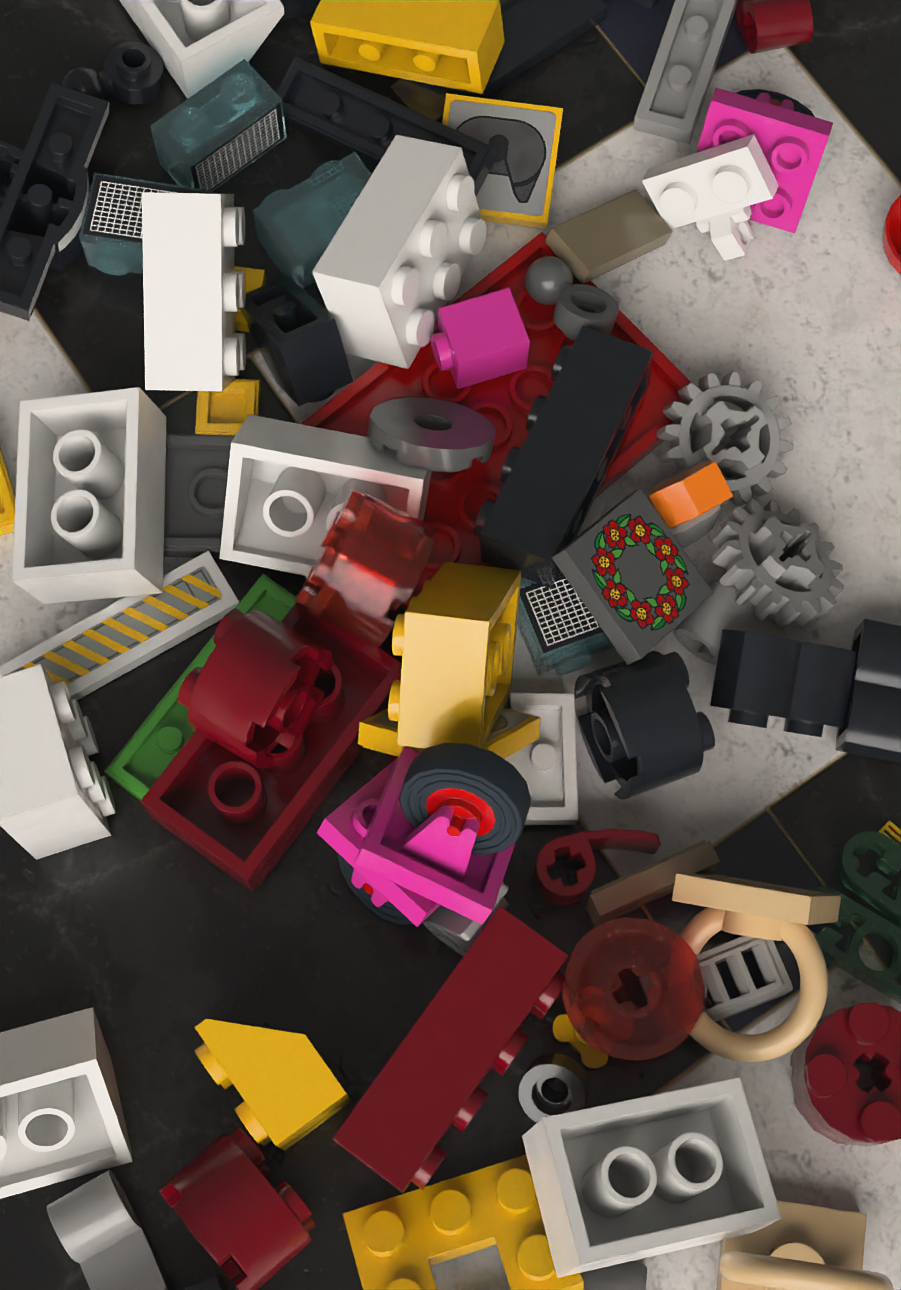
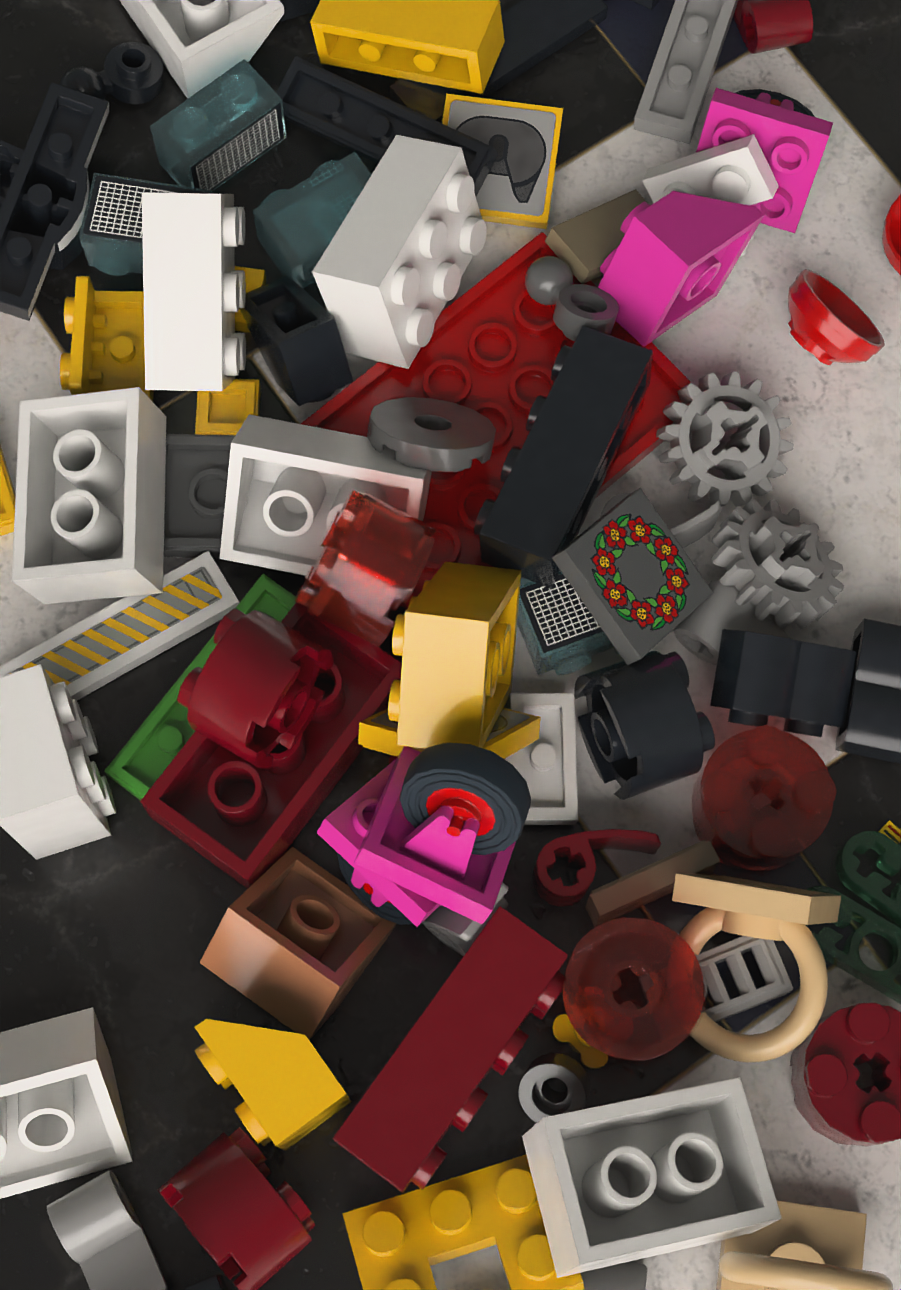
dark pink brick [430,287,530,389] -> none
orange piece [647,461,733,529] -> none
none -> yellow bracket [60,276,154,402]
none -> nougat slope [200,847,396,1040]
none -> dark pink slope [598,191,764,347]
none -> clear red brick [692,725,836,871]
none -> red piece [788,269,885,365]

